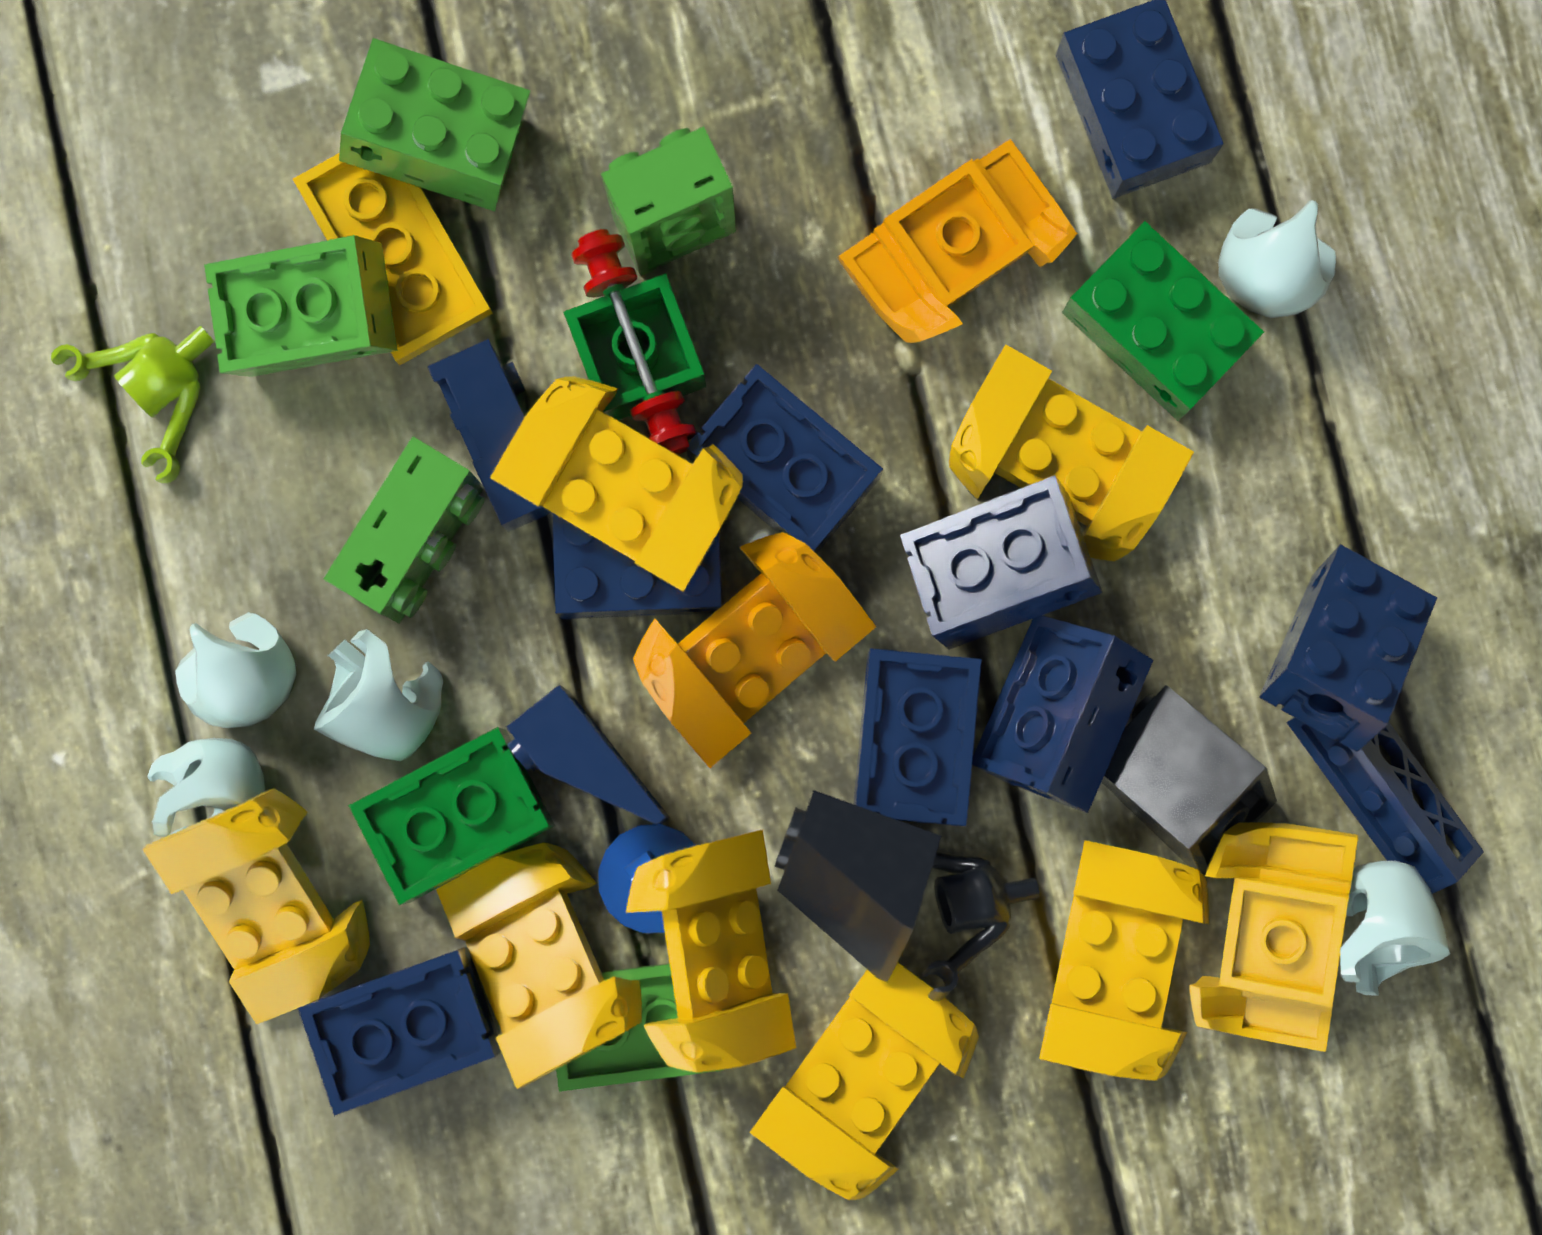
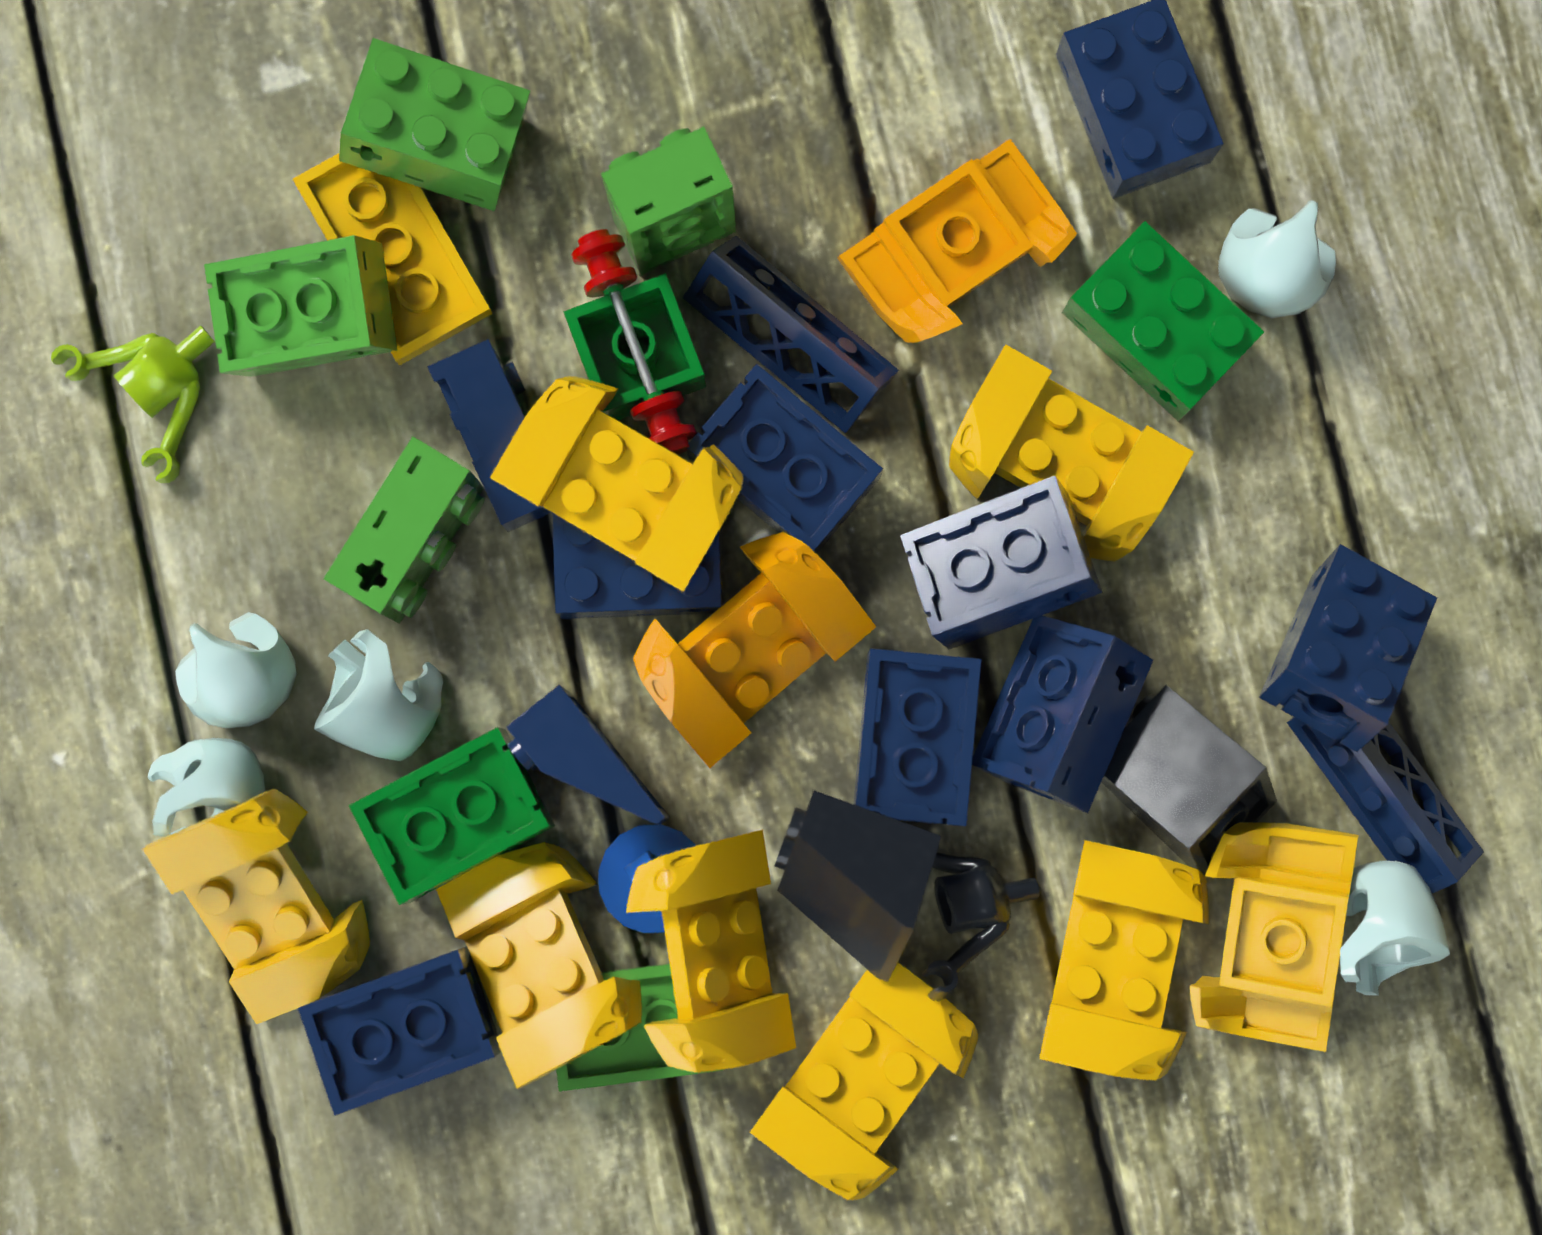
none -> dark blue fence [682,235,899,433]

